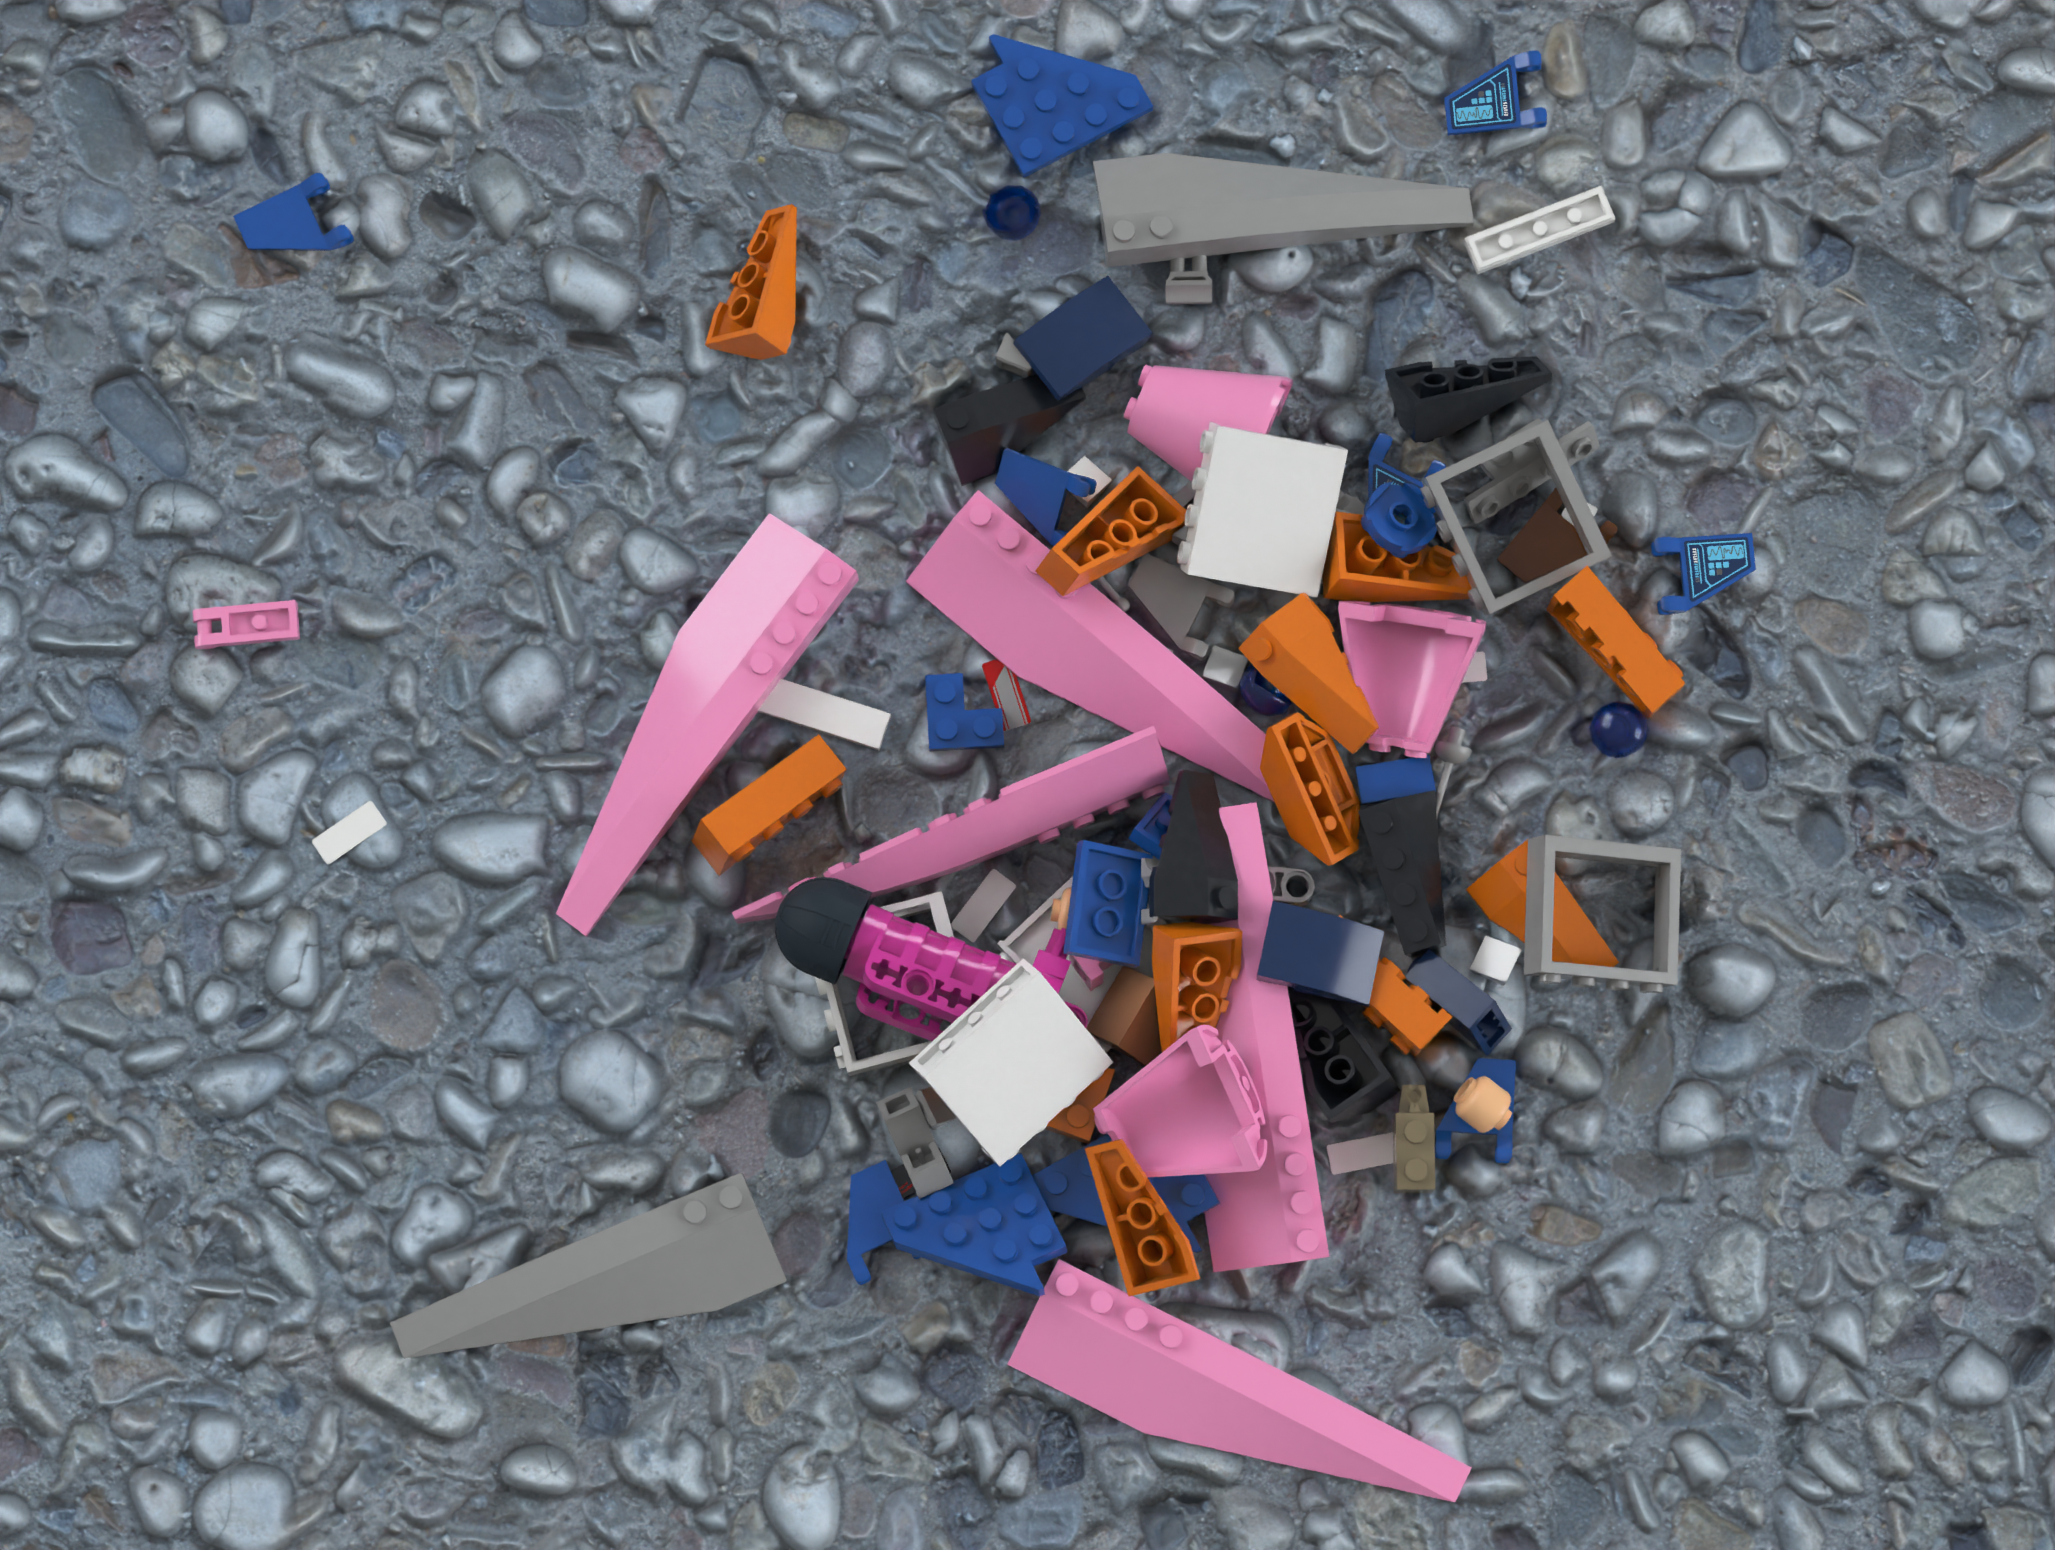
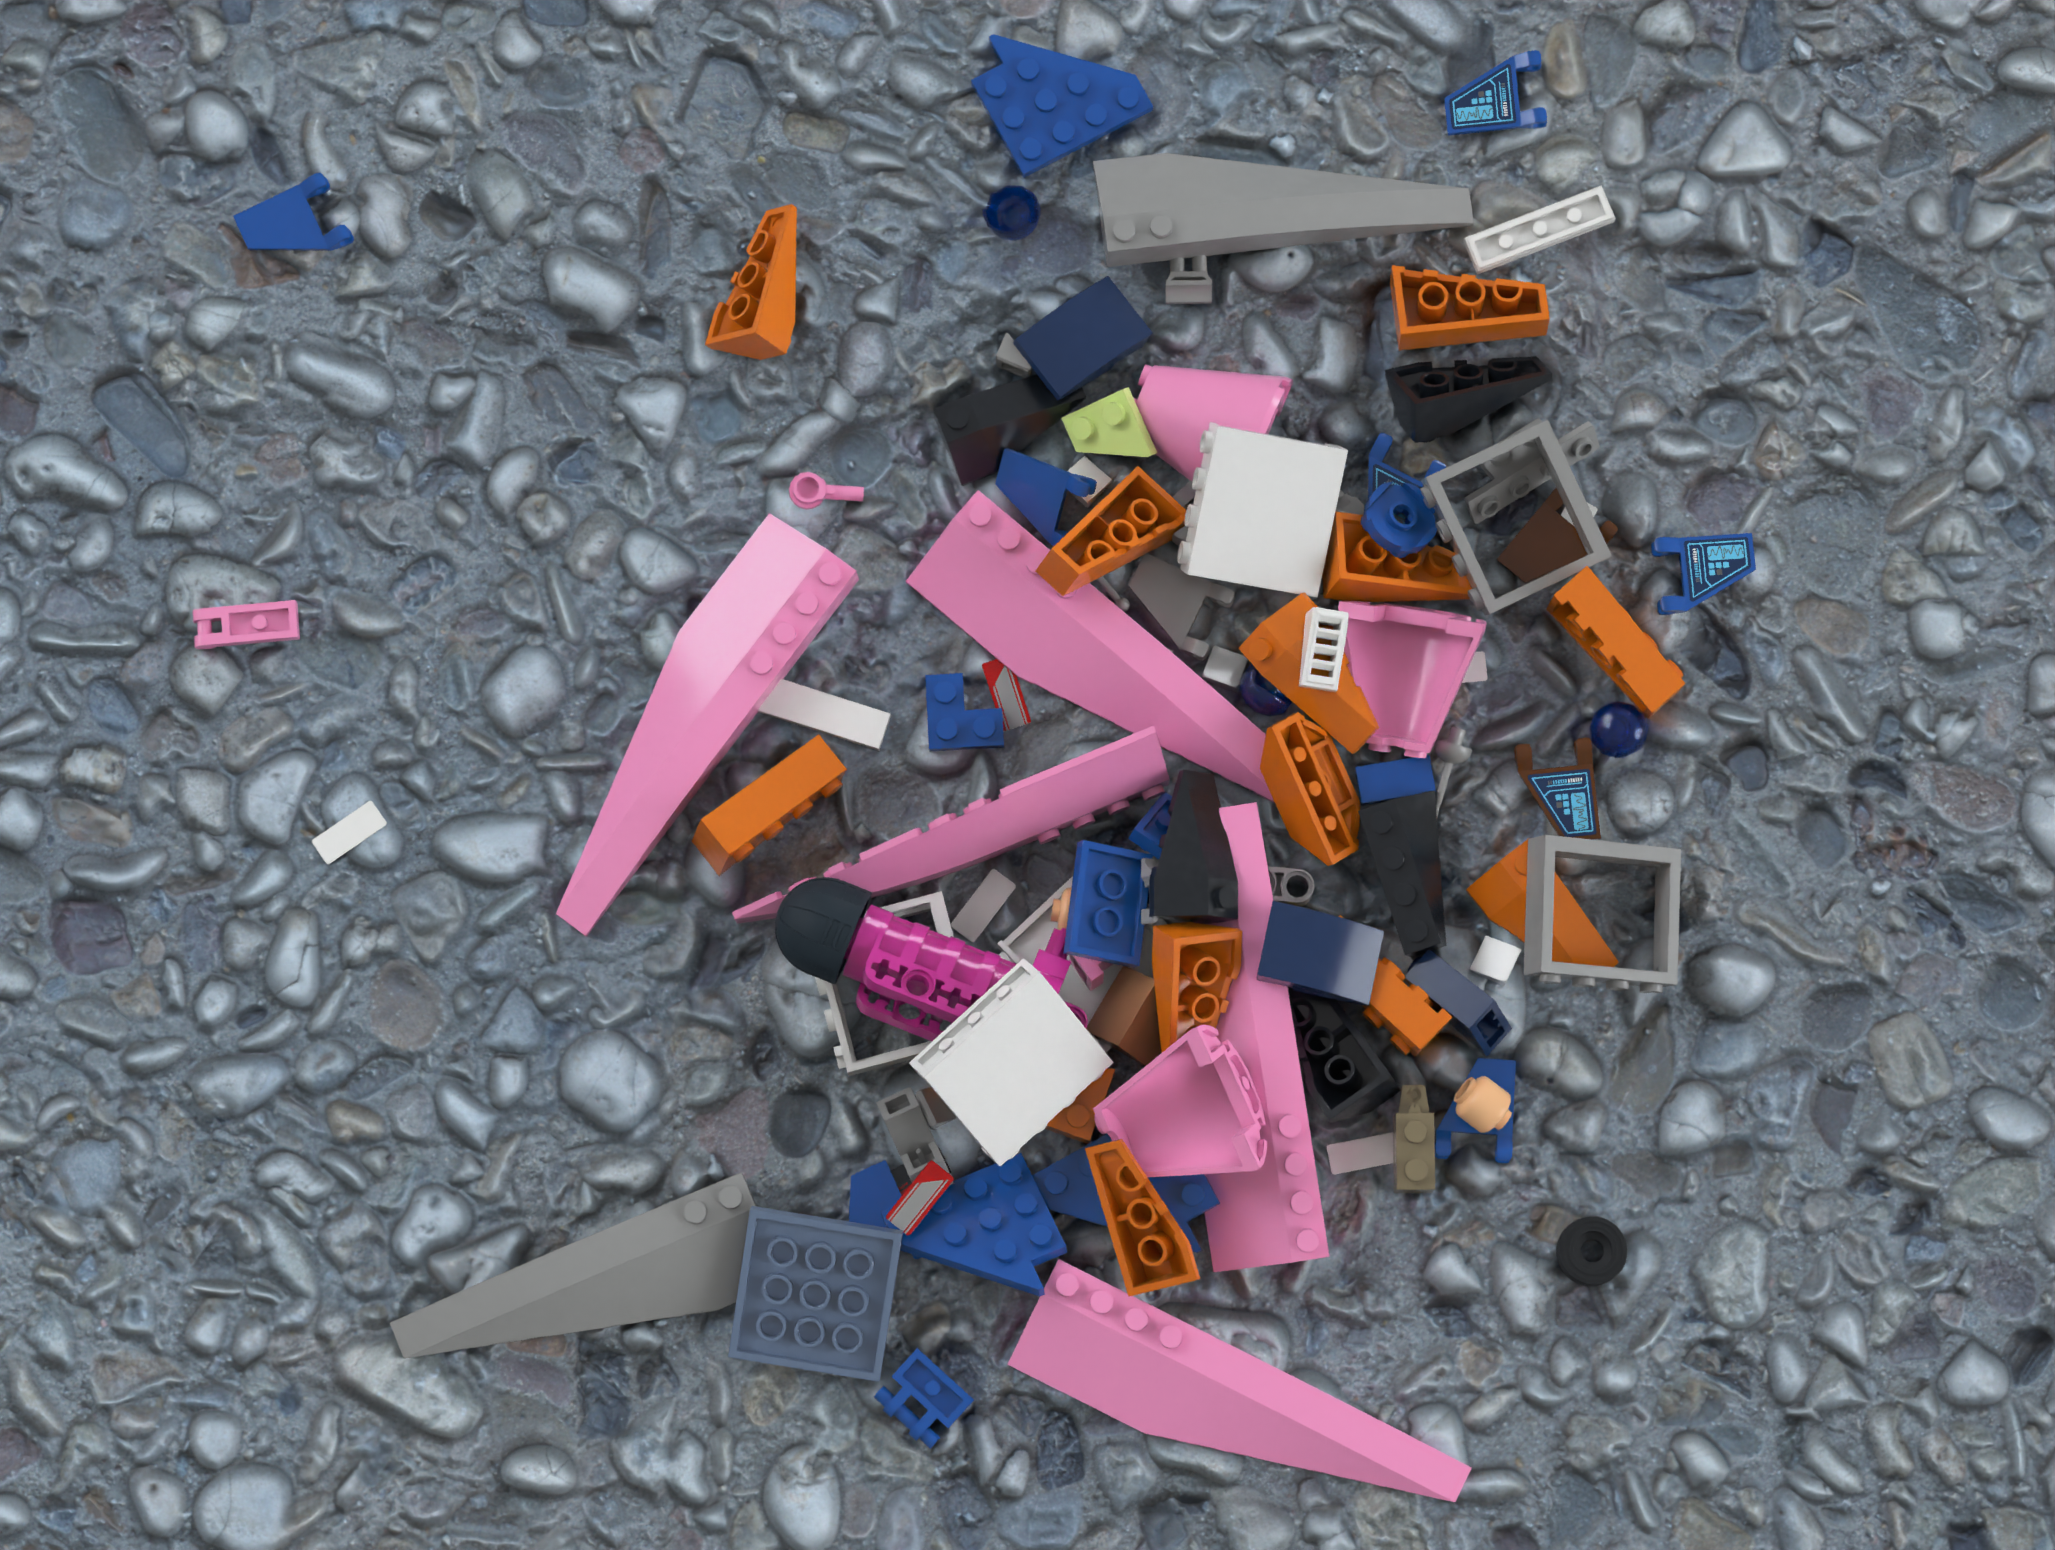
none -> sand blue plate [728,1206,903,1382]
none -> bright pink plate [789,472,864,510]
none -> blue plate [874,1348,974,1449]
none -> sticker [886,1160,954,1235]
none -> yellowish green wing [1061,387,1157,457]
none -> white slope [1299,607,1349,692]
none -> orange wedge [1390,265,1550,351]
none -> flag [1514,737,1601,840]
none -> black tyre [1556,1216,1627,1286]

